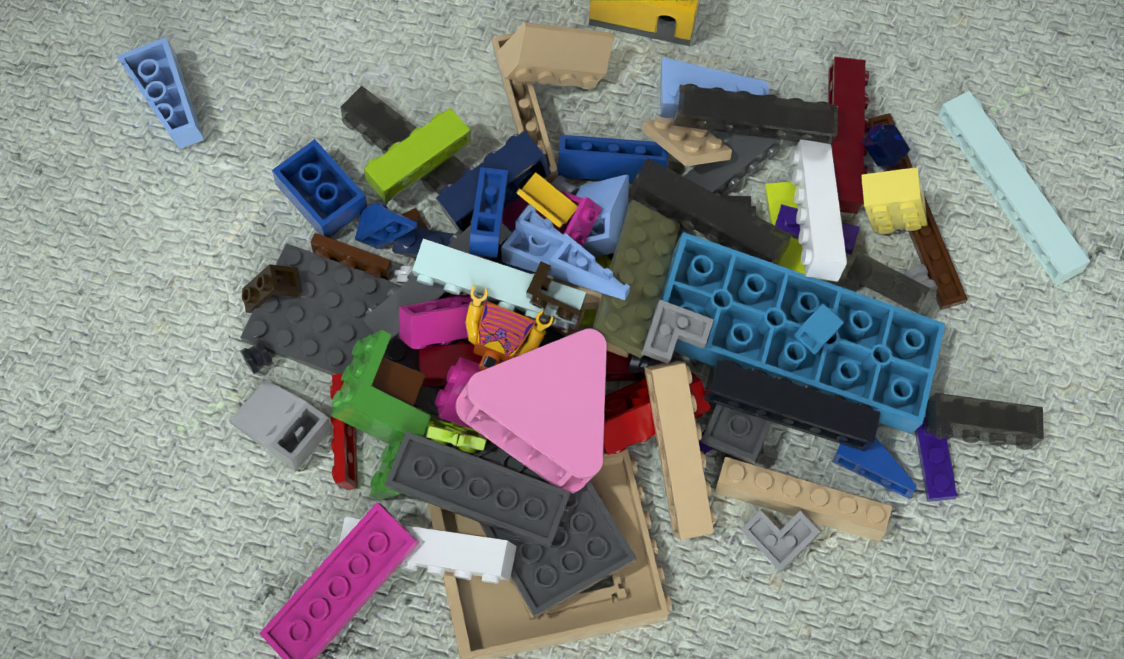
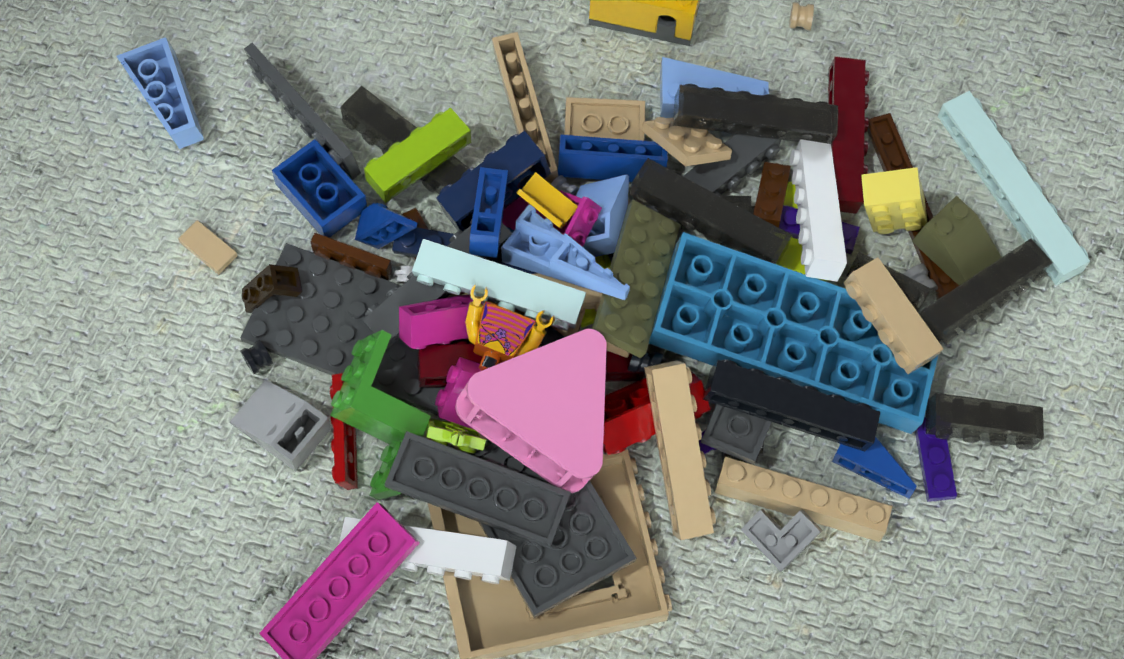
reddish brown piece [371,358,425,406] -> none
tan slope [497,22,614,89] -> none
dark brown bracket [526,261,582,321] -> none
light grey plate [641,300,714,364] -> none
dark azure brick [794,303,844,355] -> none
clear blue brick [861,124,911,167] -> none
none -> tan tile [178,220,237,275]
none -> dark grey plate [244,43,361,179]
none -> tan plate [564,97,645,141]
none -> reddish brown plate [752,162,791,229]
none -> tan wheel [789,2,814,30]
none -> tan brick [844,257,943,374]
none -> olive slope [912,195,1006,297]
none -> clear smoke brick [919,239,1053,346]

